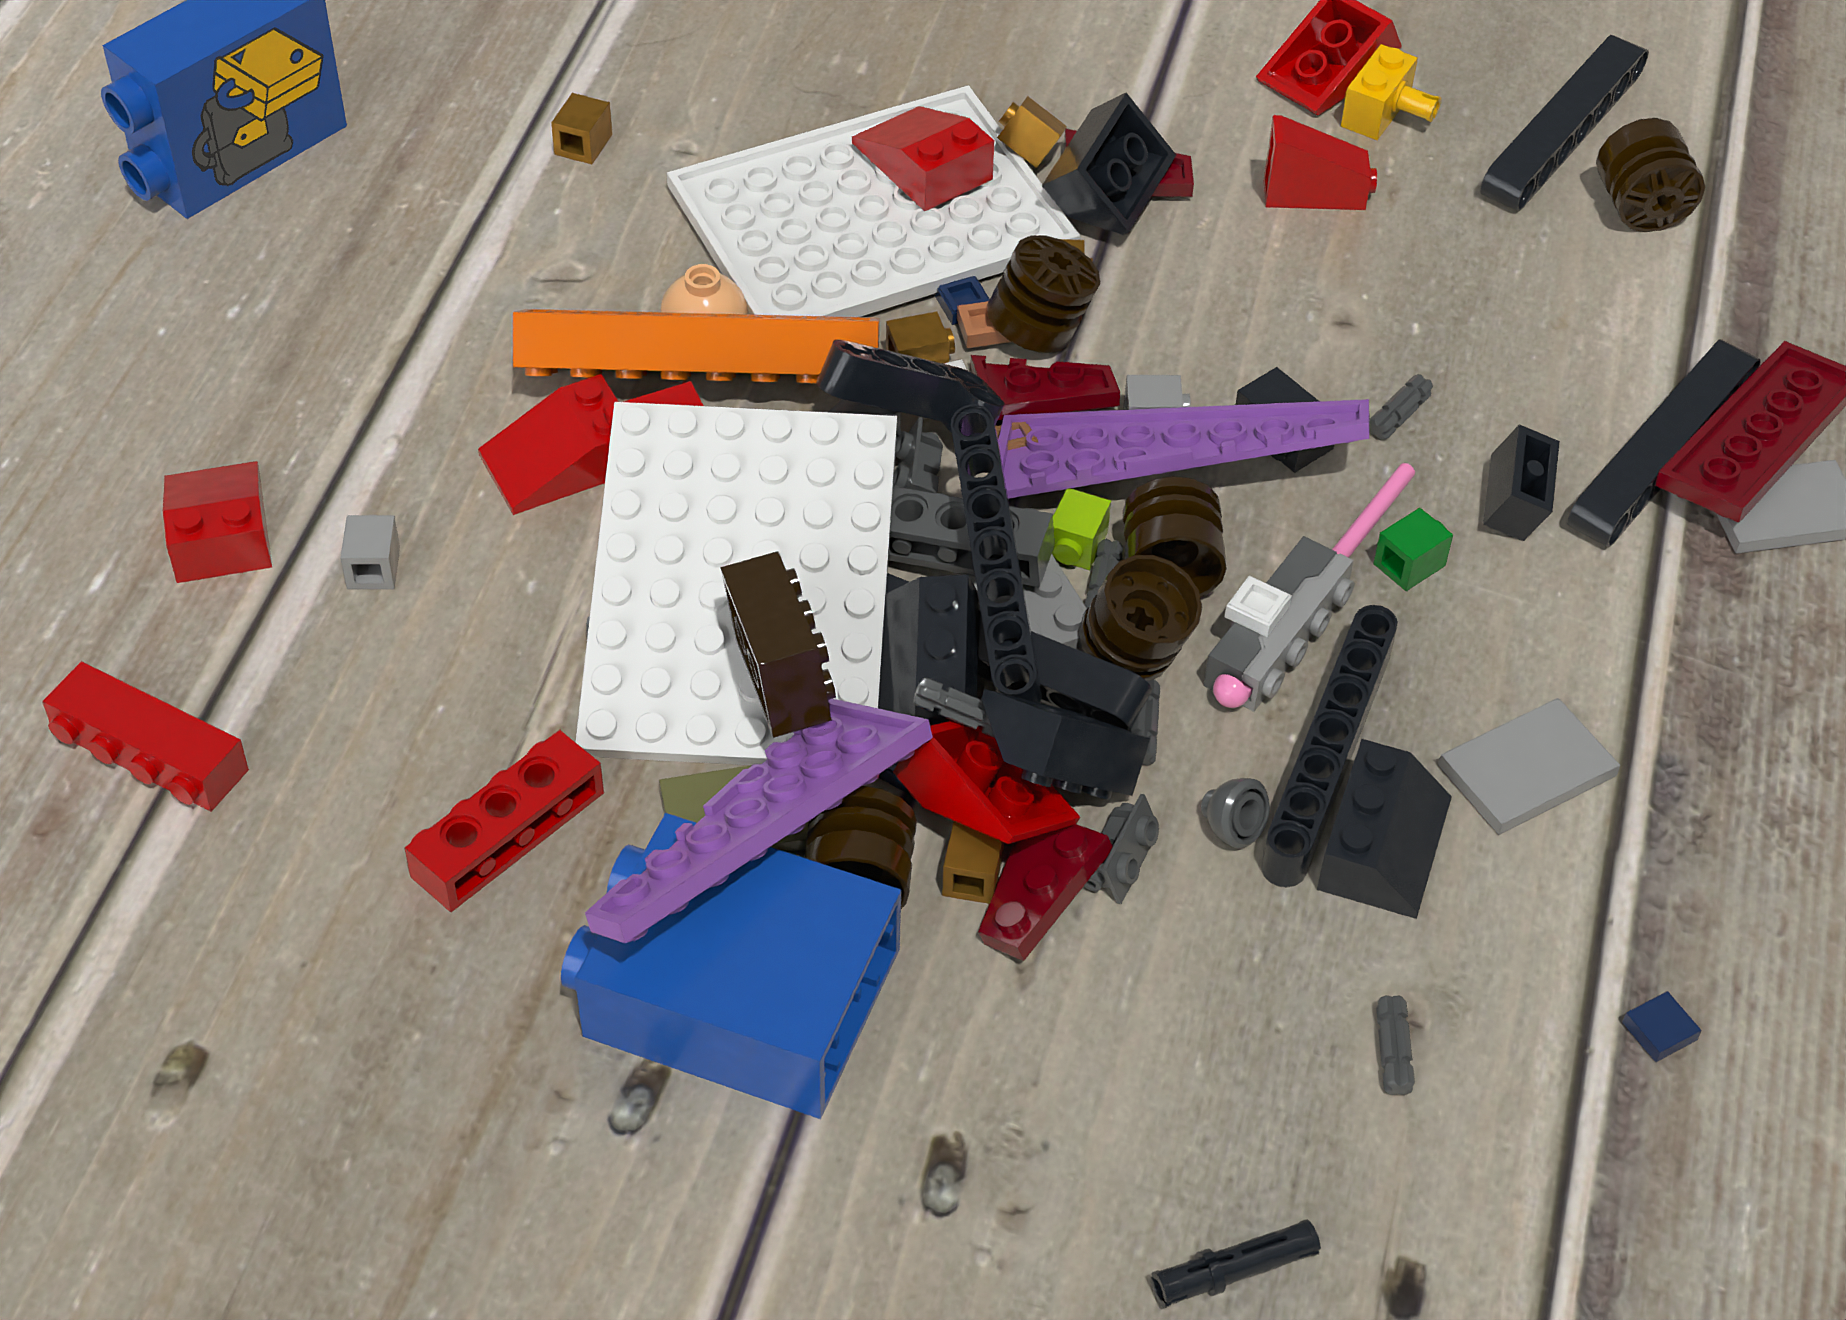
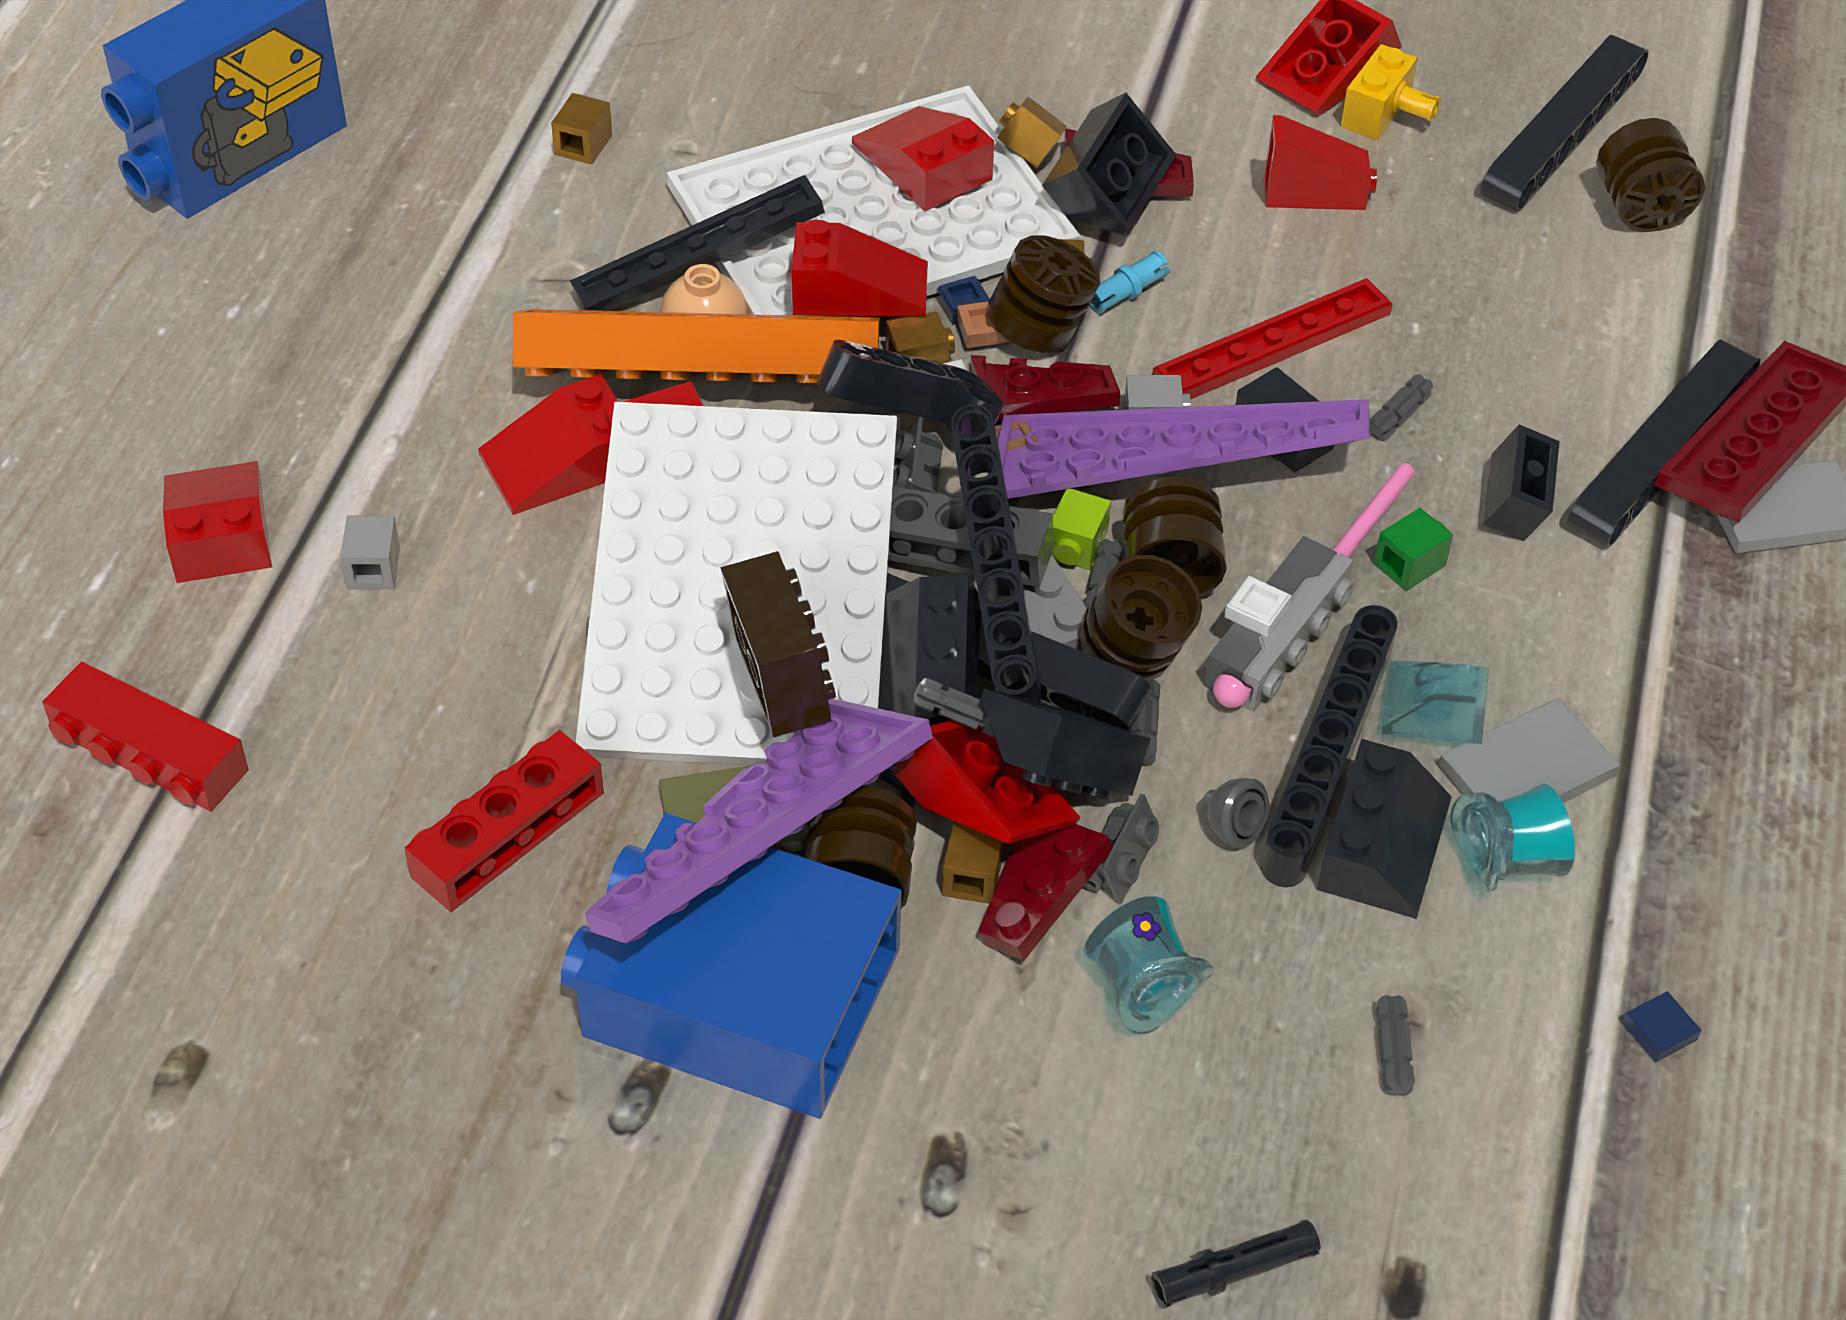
none -> black plate [570,175,825,311]
none -> red slope [791,220,928,317]
none -> clear light blue hat [1084,896,1214,1034]
none -> medium azure pin [1089,251,1170,314]
none -> red tile [1152,278,1393,400]
none -> clear light blue slope [1382,661,1489,744]
none -> hat [1450,784,1575,892]

